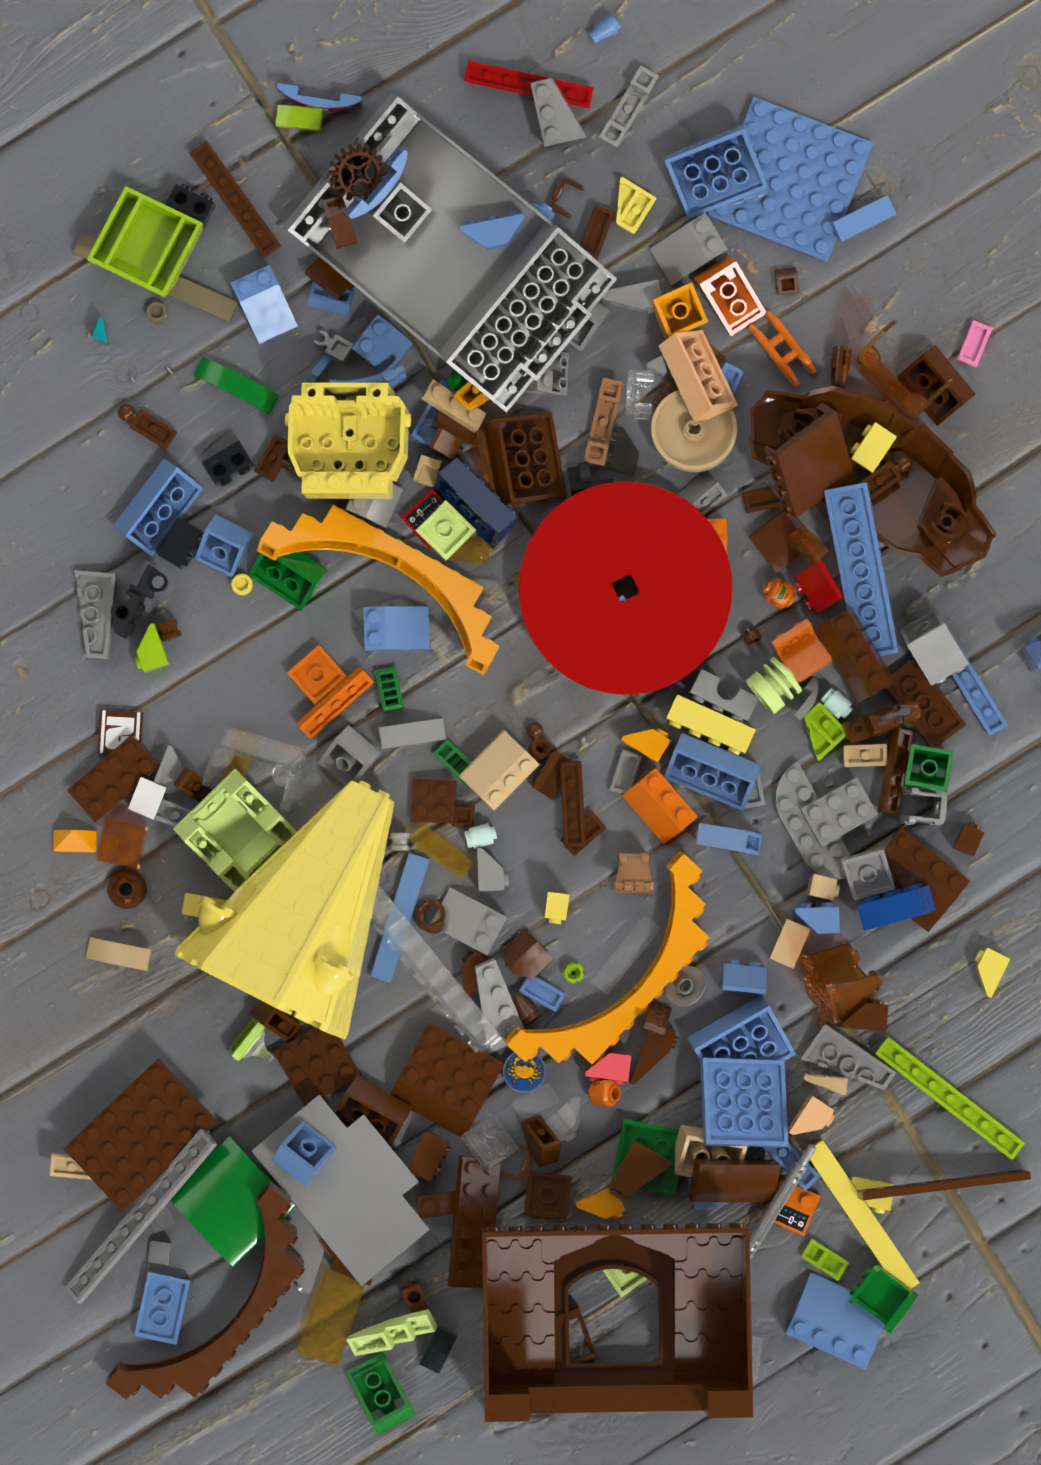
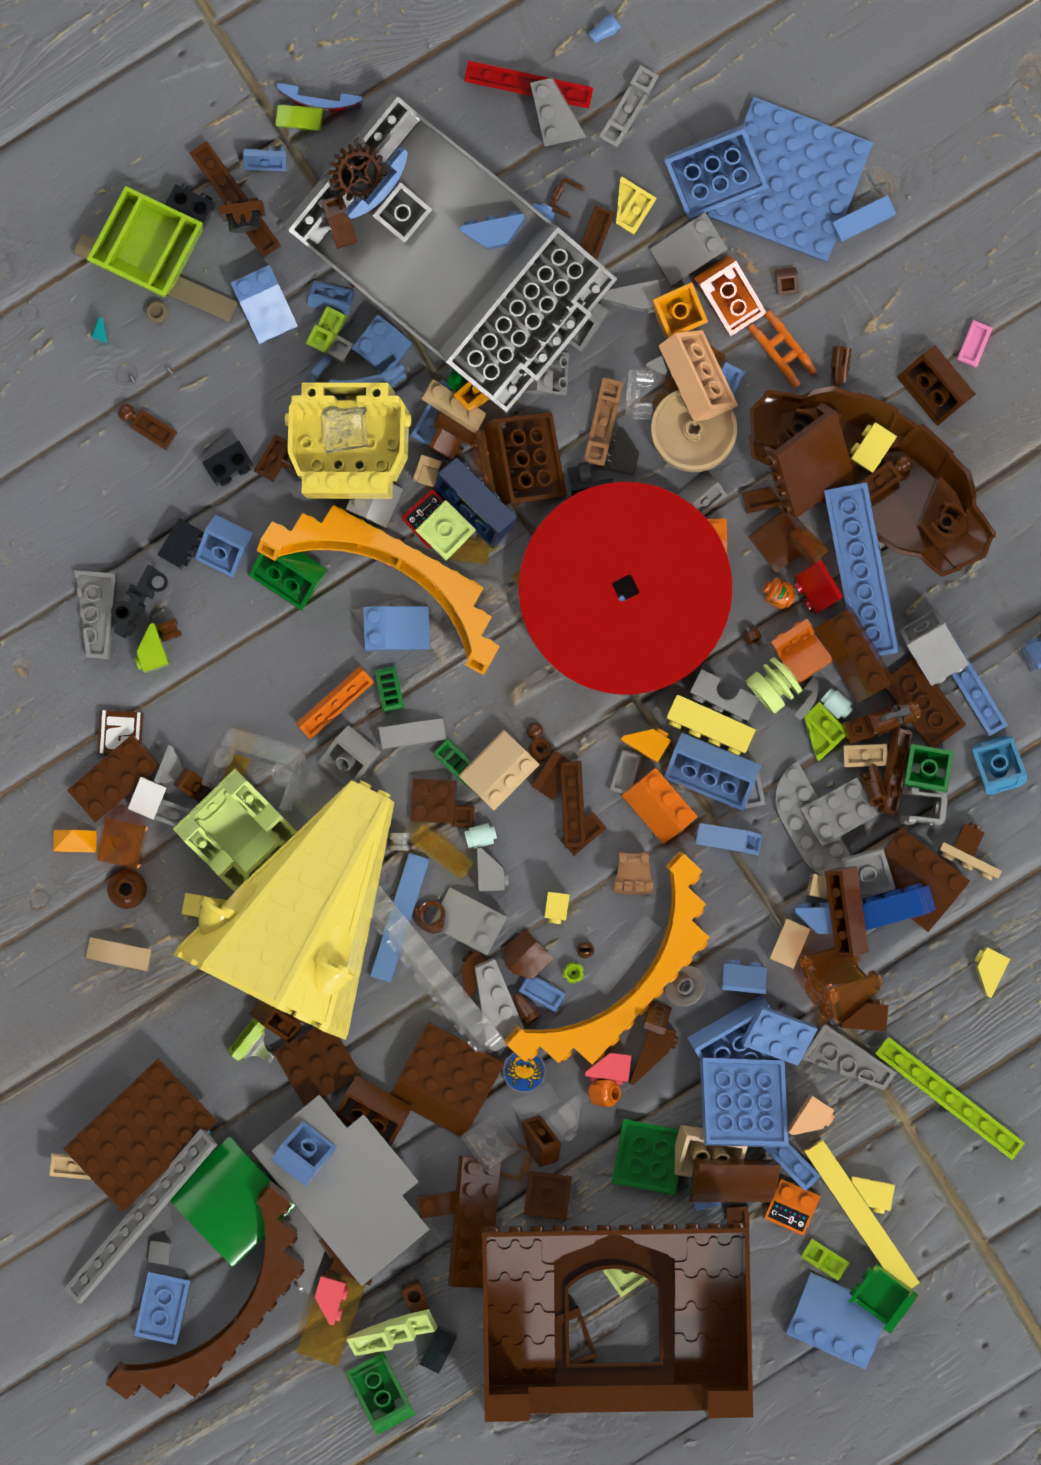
medium blue slope [113,459,204,557] -> none
green slope [193,357,279,414] -> none
light yellow tile [231,574,253,596] -> none
orange plate [287,645,347,706] -> none
reddish brown tile [304,257,352,300] -> none
reddish brown brick [408,1130,451,1182] -> none
light orange slope [575,1188,625,1221] -> none
reddish brown slope [607,1141,672,1199] -> none
light grey axle [750,1144,817,1259] -> none
tan slope [803,1073,848,1095] -> none
clear orange windscreen [854,320,954,421] -> none
reddish brown tile [857,1169,1031,1201] -> none
none -> reddish brown piece [219,198,266,233]
none -> medium blue plate [243,146,287,172]
none -> lime slope [306,306,347,353]
none -> coral slope [315,1275,349,1326]
none -> clear slope [321,406,369,454]
none -> reddish brown hinge [577,941,594,959]
none -> reddish brown slope [726,1204,749,1228]
none -> medium blue plate [741,1005,817,1066]
none -> reddish brown brick [824,866,869,957]
none -> reddish brown hinge [860,764,888,807]
none -> tan plate [938,842,1002,881]
none -> dark azure slope [972,736,1027,795]

